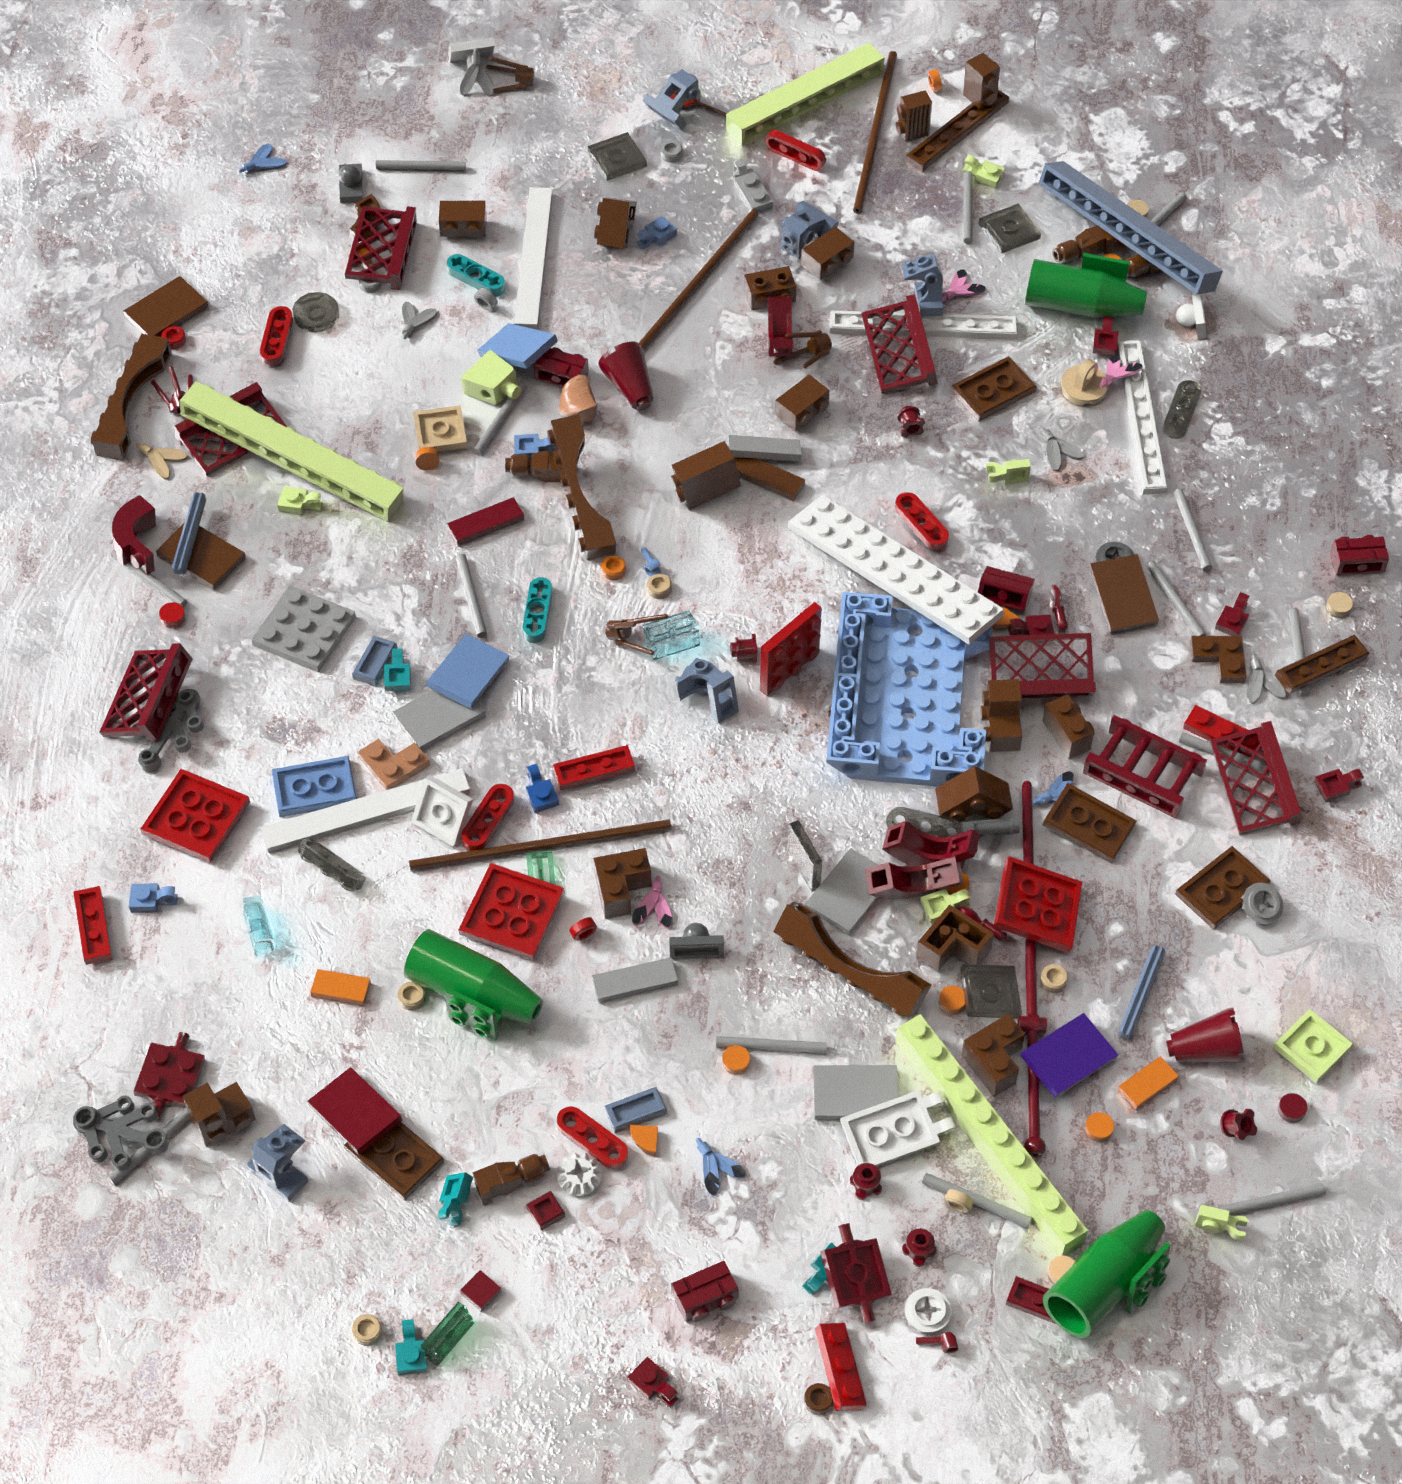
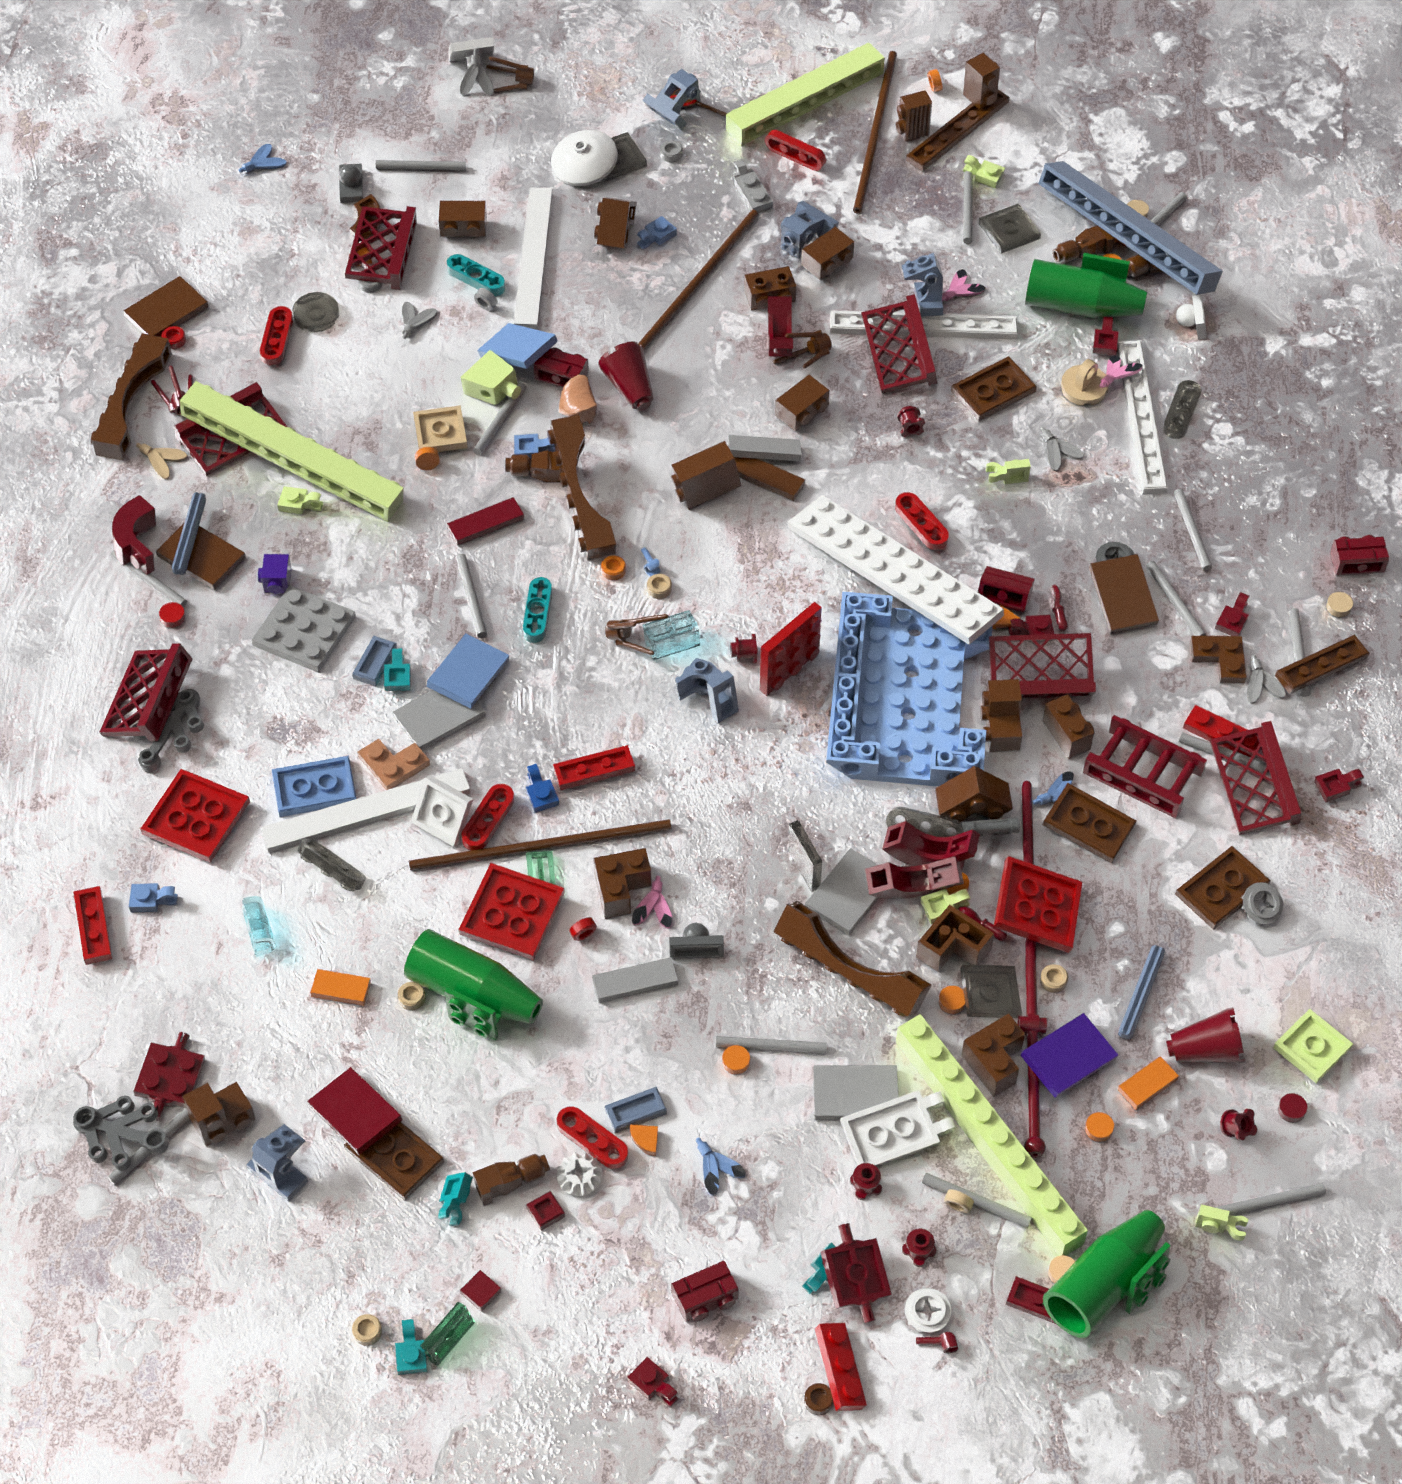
none -> dark purple brick [258,554,292,594]
none -> white dish [551,130,618,186]

